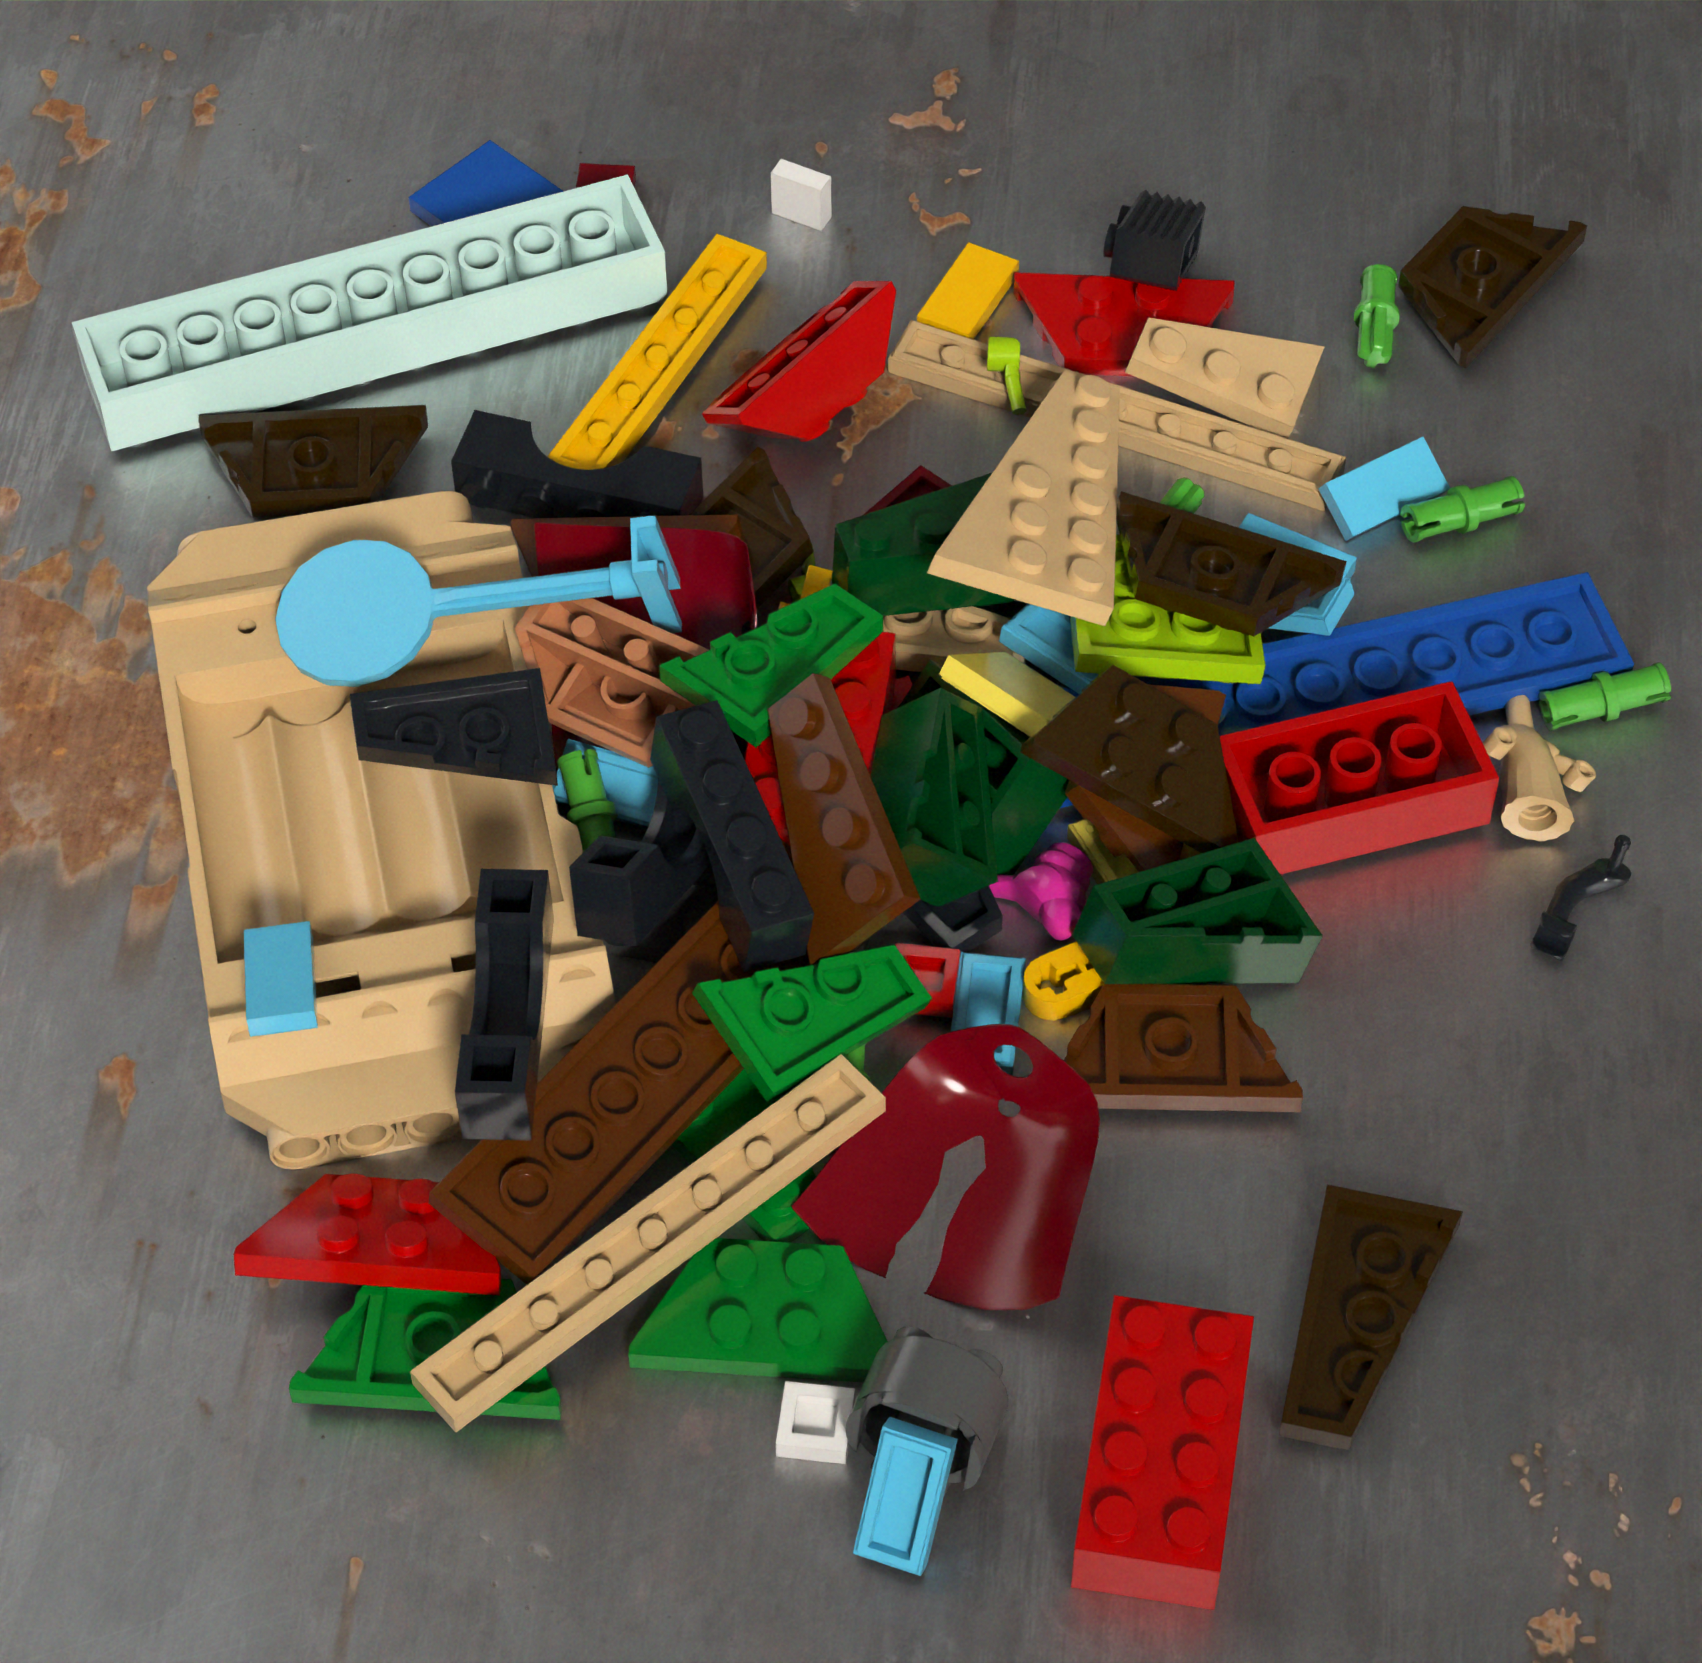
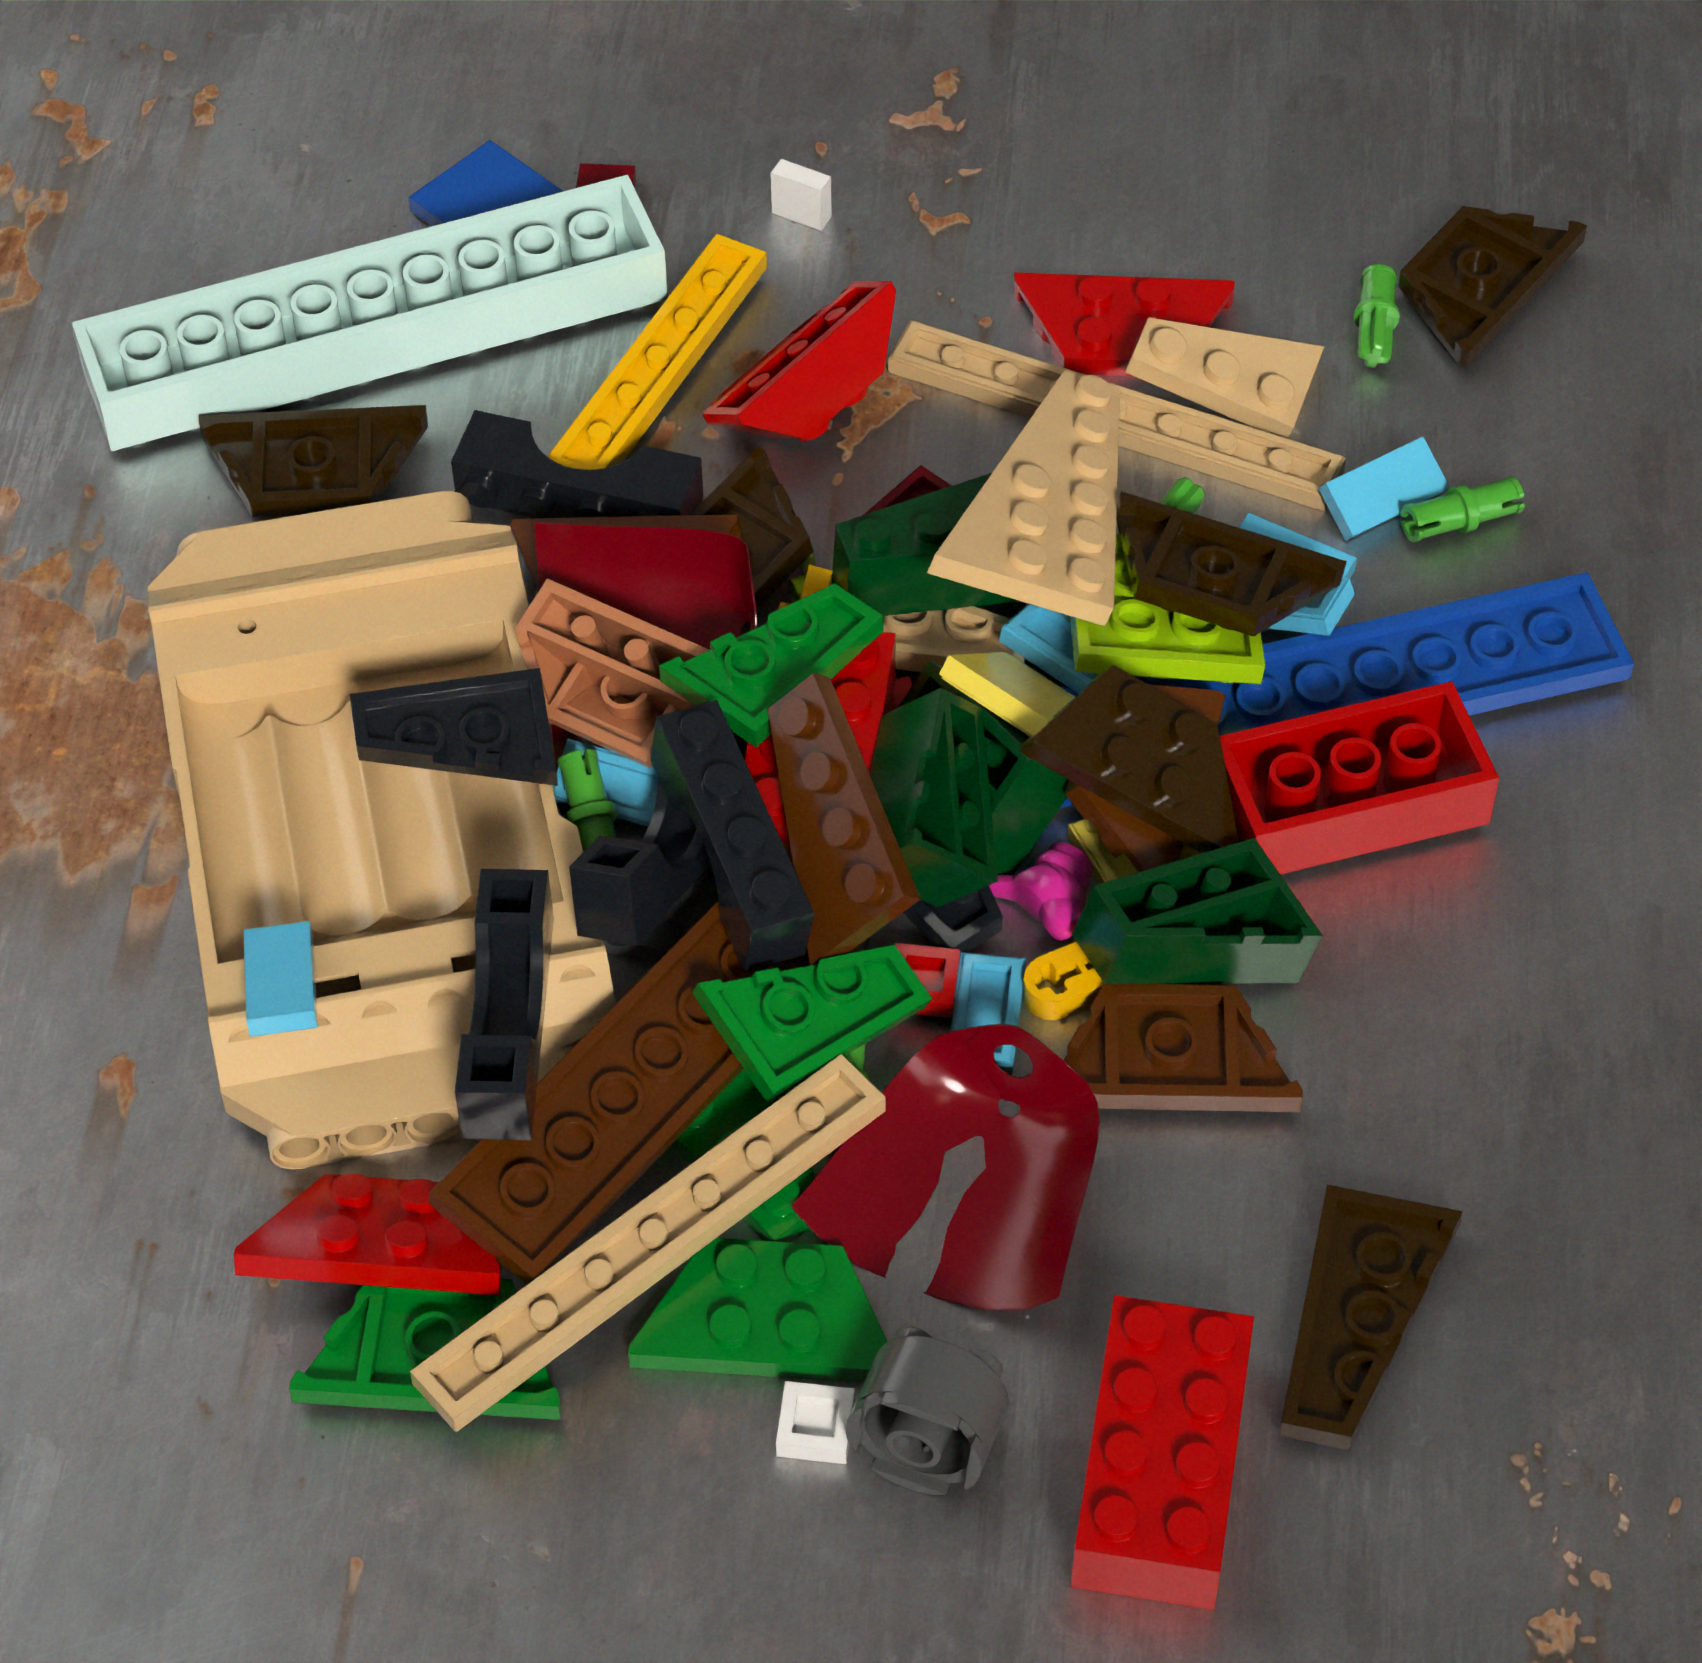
medium azure piece [275,515,682,687] -> none
medium azure tile [853,1417,958,1576] -> none
yellow tile [917,242,1019,339] -> none
lime hand [987,336,1027,415] -> none
black brick [1103,190,1206,291] -> none
tan piece [1482,695,1596,842] -> none
black piece [1531,835,1631,961] -> none
bright green pin [1539,662,1671,731] -> none

